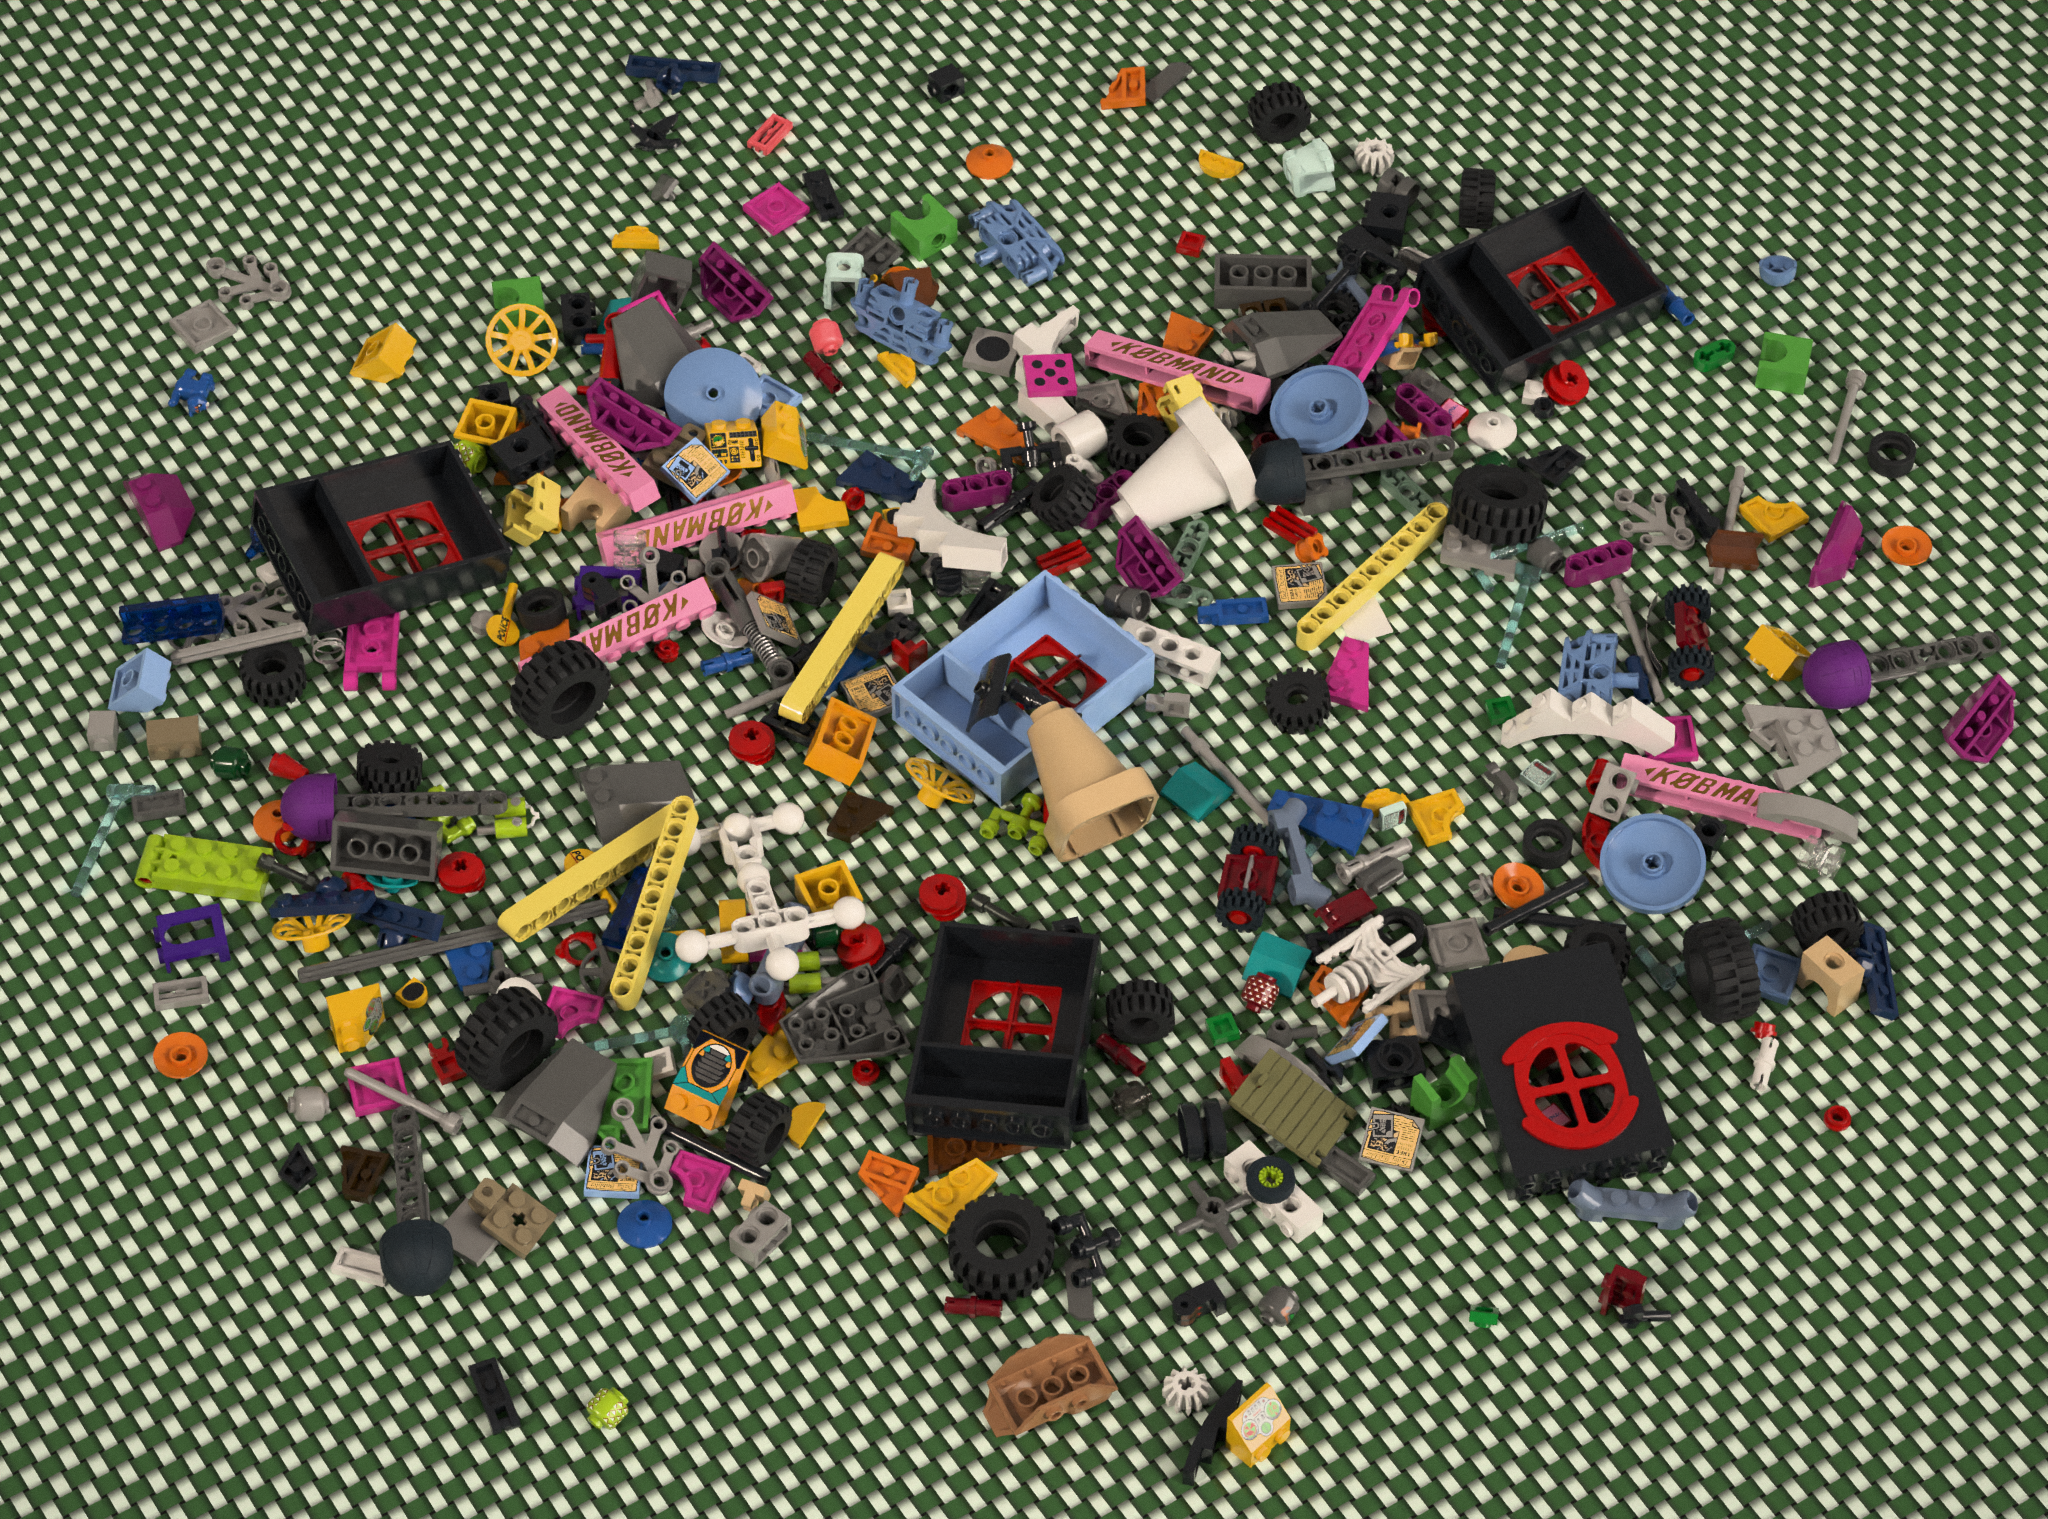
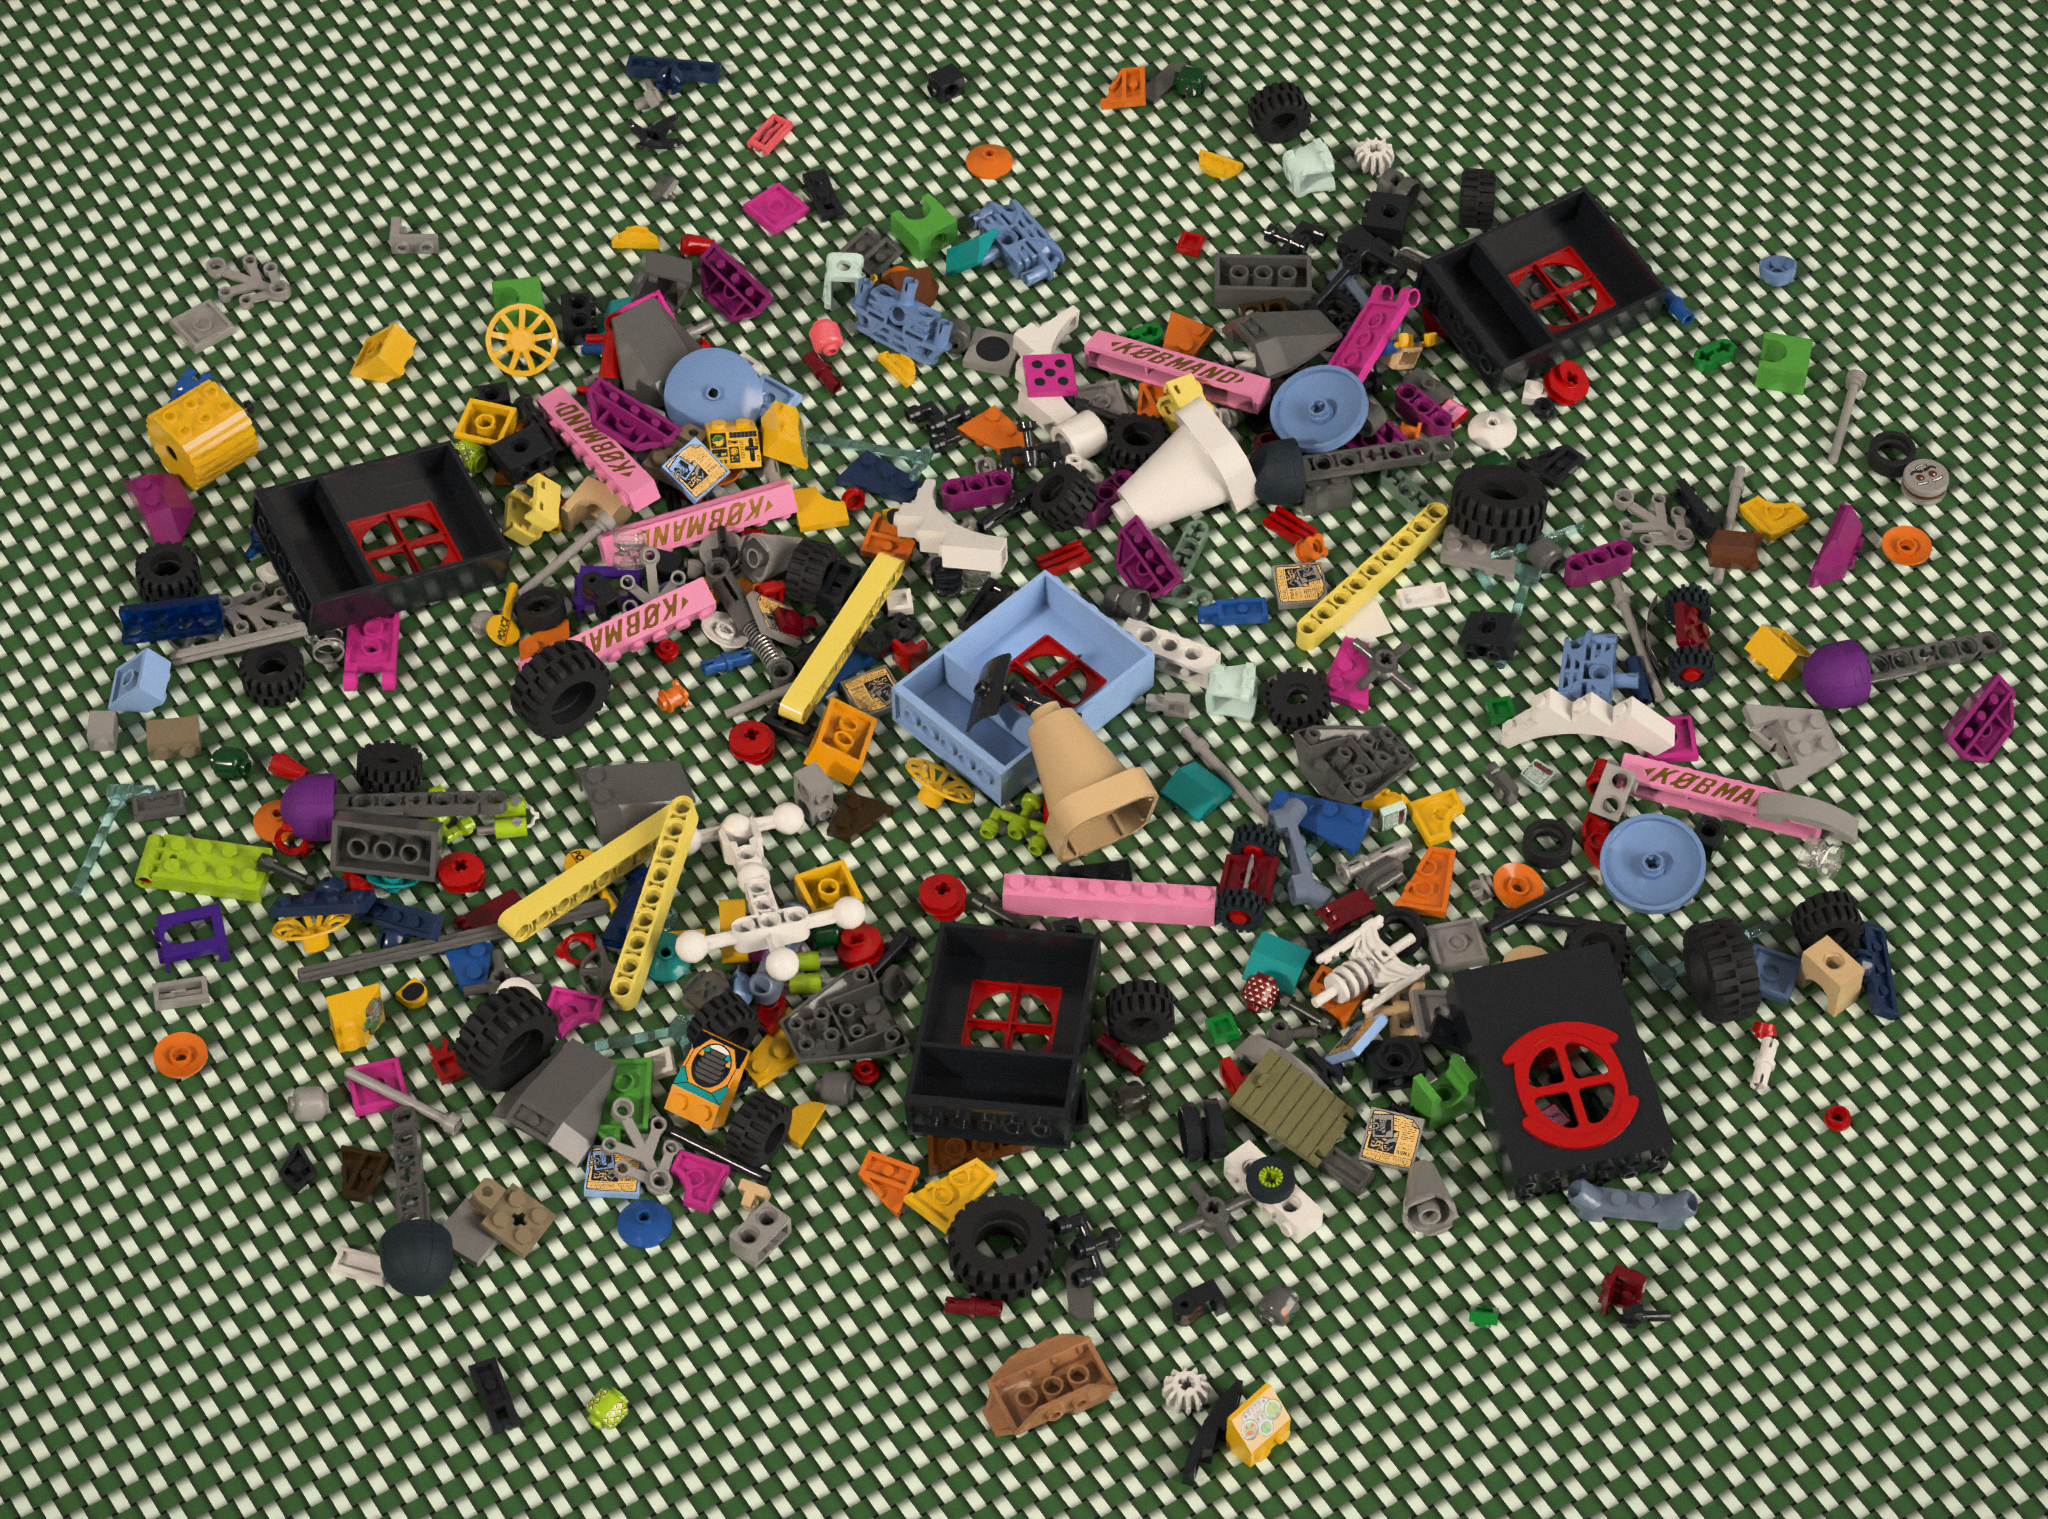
none -> black tyre [135,541,202,609]
none -> yellow piece [146,379,259,492]
none -> light grey bracket [389,217,440,254]
none -> dark red hinge [452,888,522,932]
none -> light grey piece [518,510,617,596]
none -> orange brick [656,679,690,713]
none -> red cone [680,233,715,257]
none -> dark red plate [772,606,819,637]
none -> light grey brick [793,761,834,825]
none -> dark grey head [815,1069,856,1106]
none -> black brick [817,559,861,619]
none -> black piece [904,400,972,454]
none -> teal slope [946,228,999,277]
none -> dark grey head [947,318,971,354]
none -> bright pink brick [1003,873,1216,927]
none -> black plate [1056,859,1133,881]
none -> green beam [1121,323,1163,346]
none -> dark green head [1173,65,1208,98]
none -> light aqua piece [1205,662,1258,722]
none -> black piece [1264,220,1329,255]
none -> pearl dark grey bar [1275,990,1338,1035]
none -> dark grey wedge [1293,725,1418,804]
none -> dark grey bar [1351,637,1415,693]
none -> orange wing [1394,846,1456,919]
none -> white tile [1396,582,1451,611]
none -> light grey cone [1402,1160,1458,1236]
none -> black brick [1458,611,1524,661]
none -> light grey head [1901,459,1949,506]

